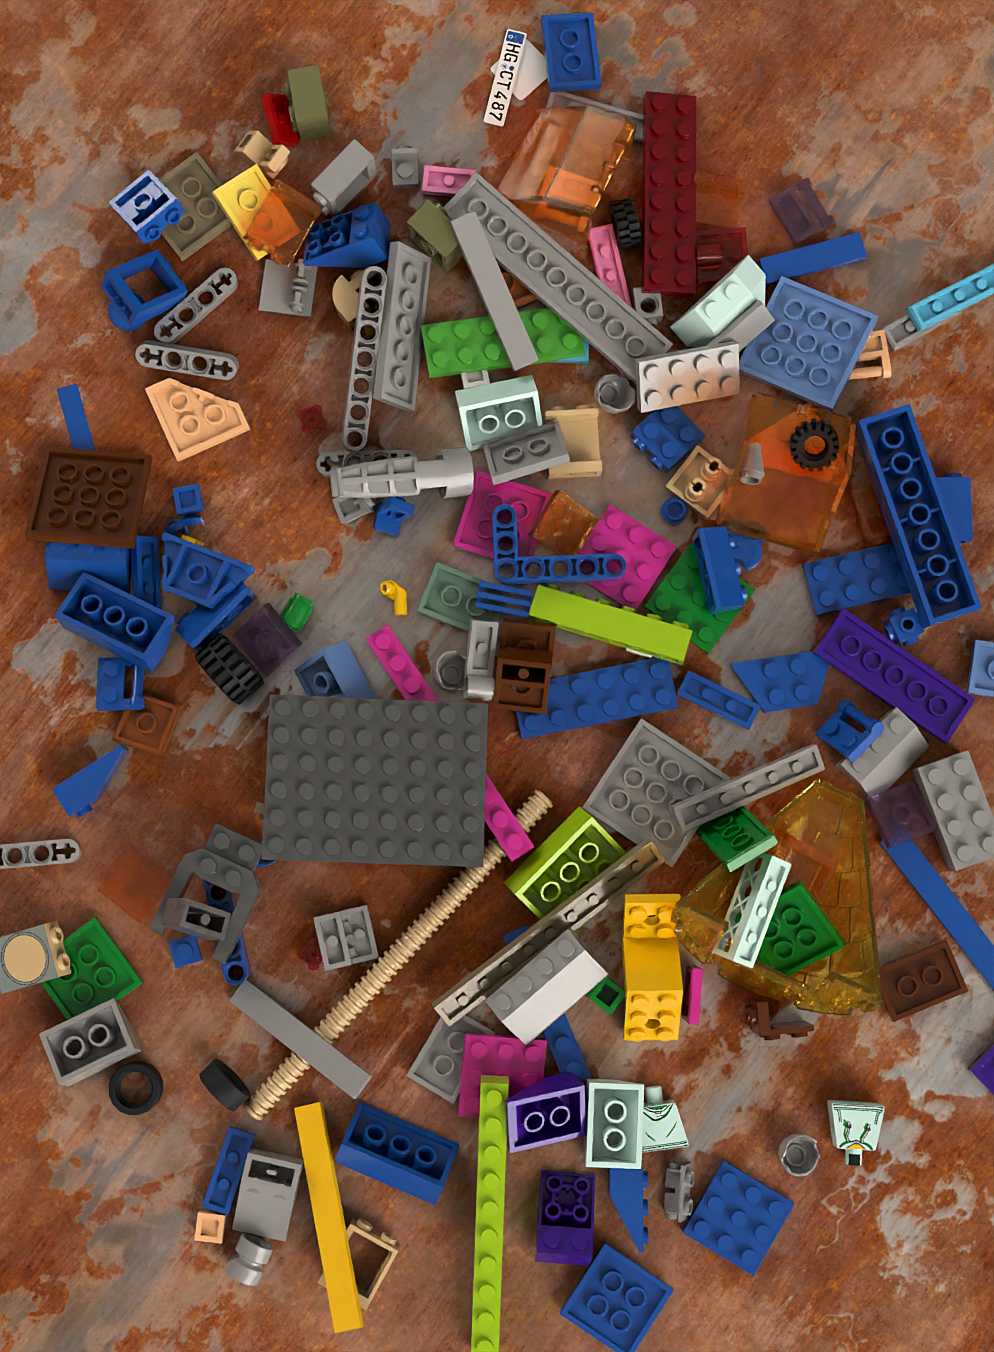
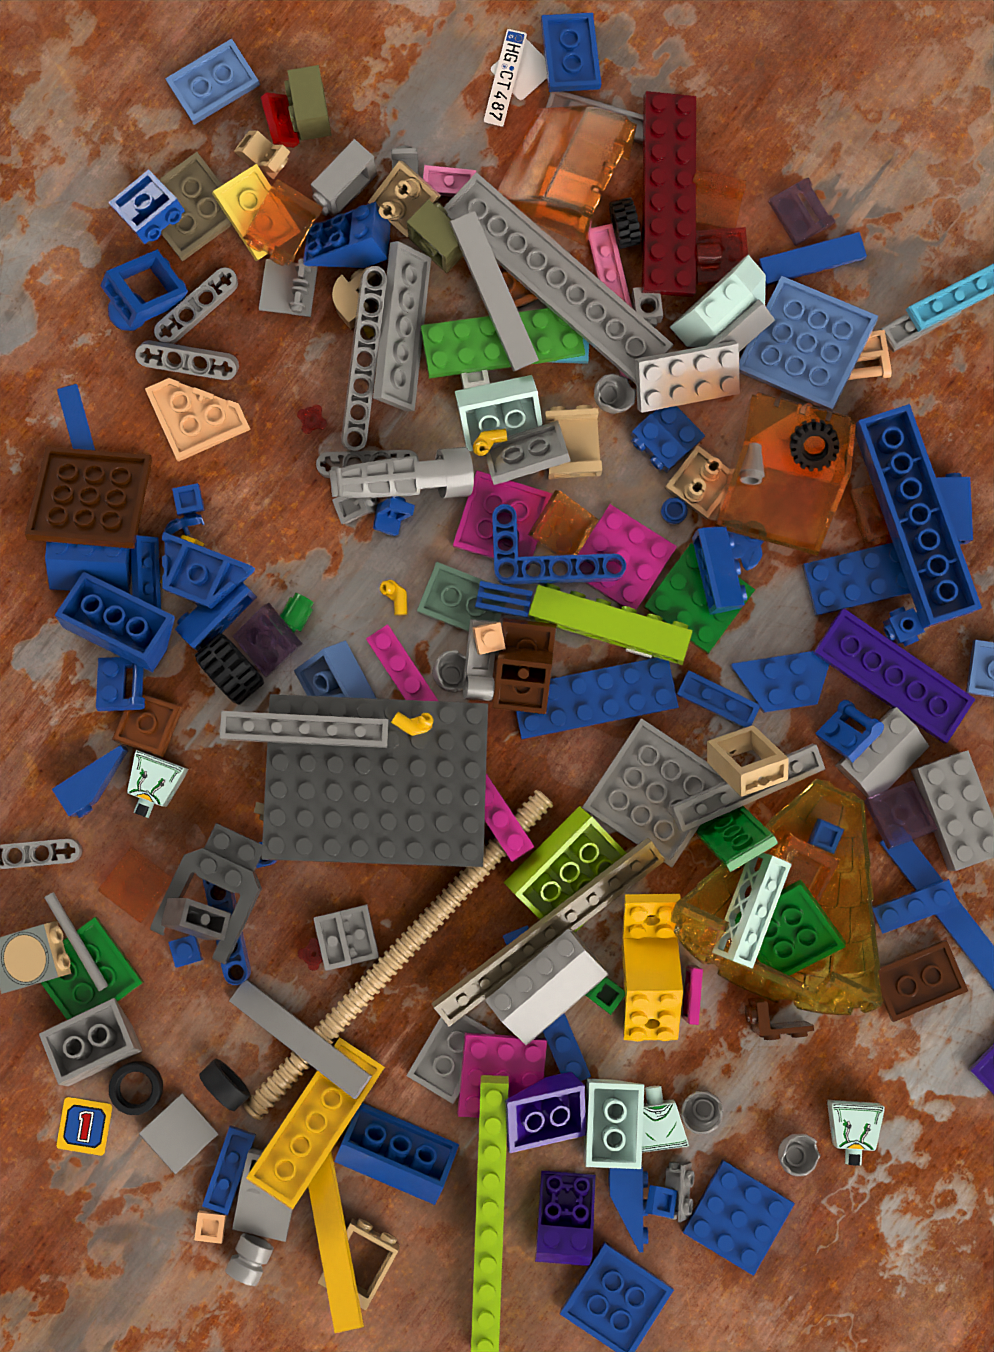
none -> light grey bar [44,892,108,991]
none -> sticker [57,1097,112,1156]
none -> light aqua torso [127,750,189,818]
none -> light grey slope [139,1094,218,1174]
none -> medium blue plate [165,39,260,125]
none -> light grey plate [220,711,388,748]
none -> yellow plate [246,1037,385,1210]
none -> tan plate [368,161,441,237]
none -> yellow arm [391,711,433,736]
none -> light nougat plate [472,622,506,655]
none -> yellow arm [473,428,507,456]
none -> blue plate [645,1185,678,1219]
none -> light grey hair [681,1091,723,1134]
none -> tan window [707,725,788,797]
none -> blue tile [807,818,844,854]
none -> blue plate [872,879,960,934]

